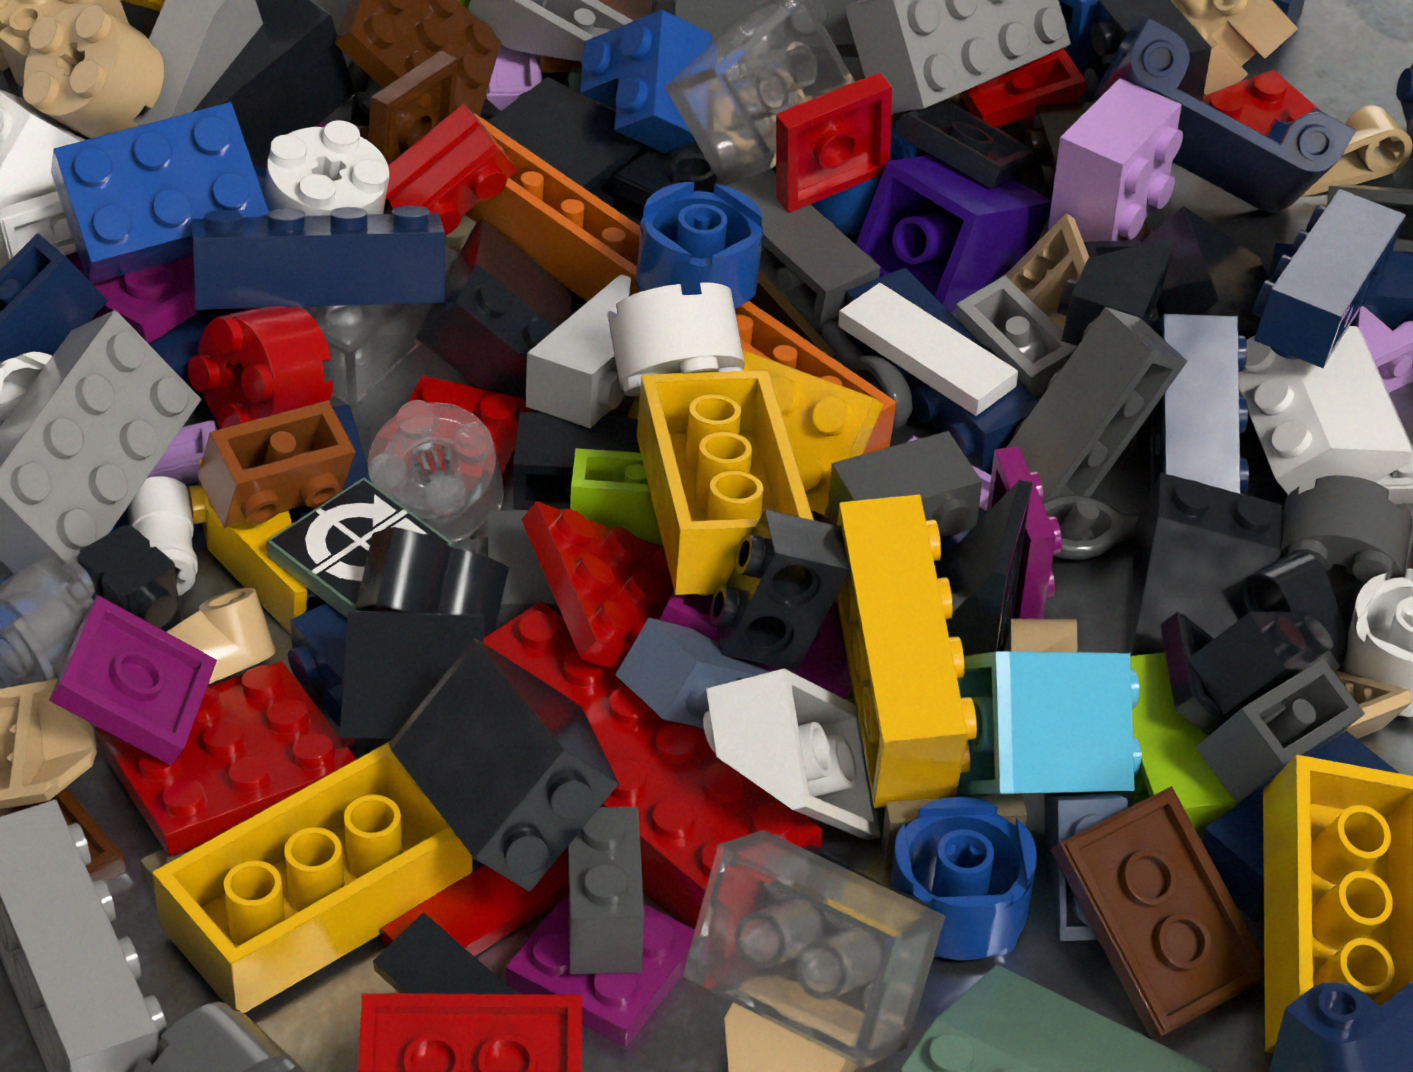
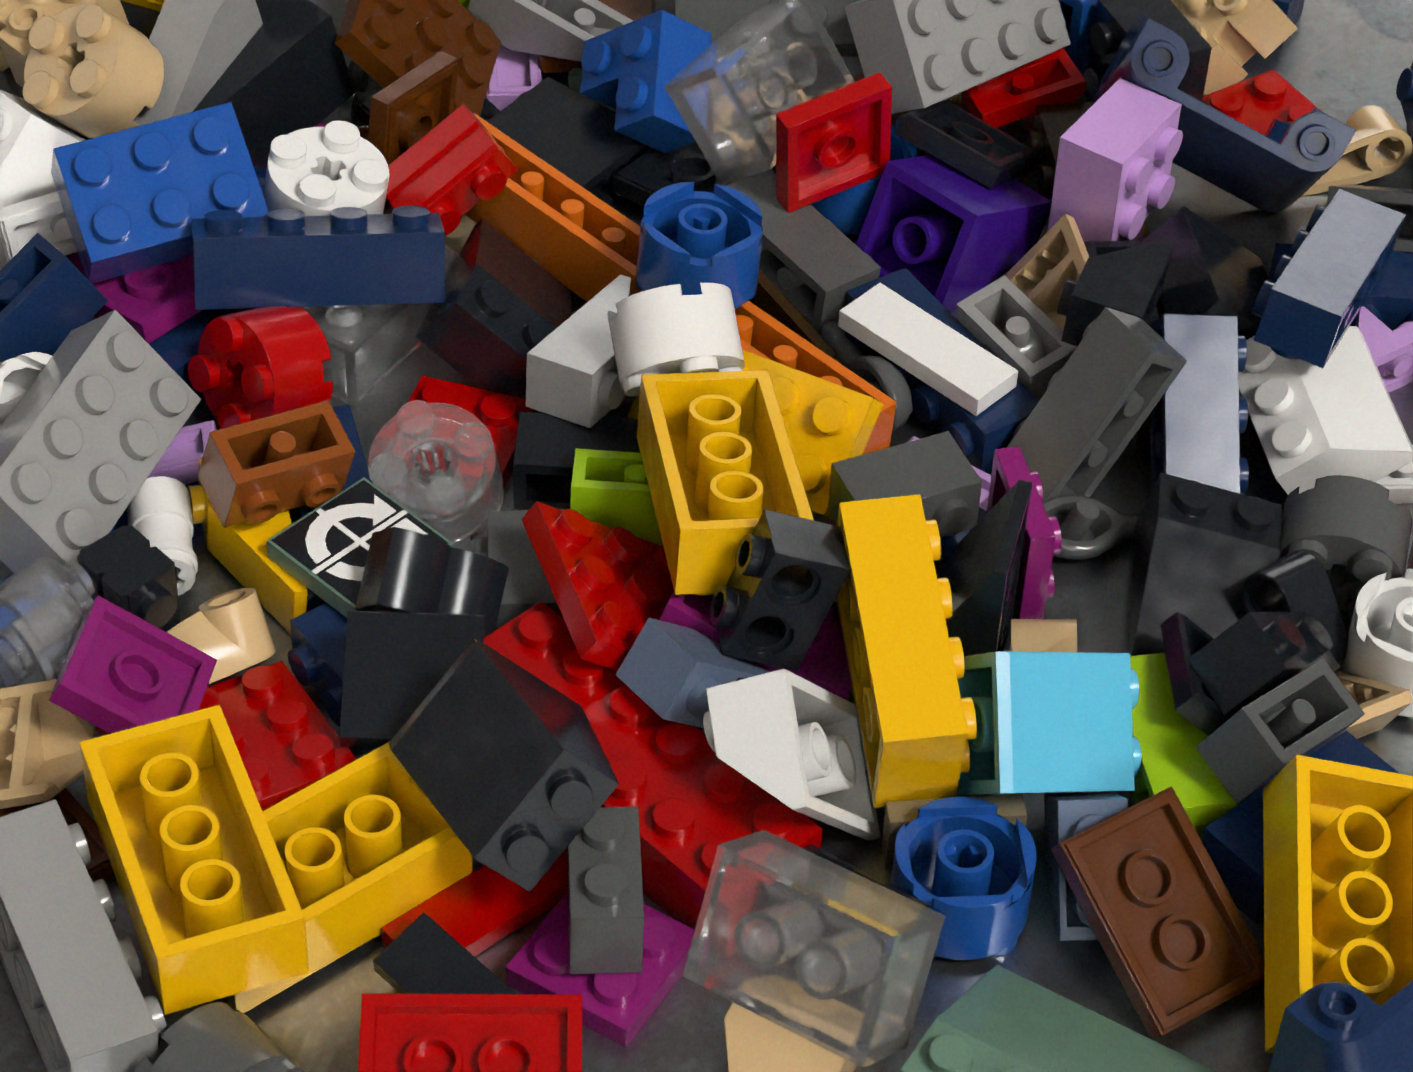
none -> yellow brick [79,705,309,1015]

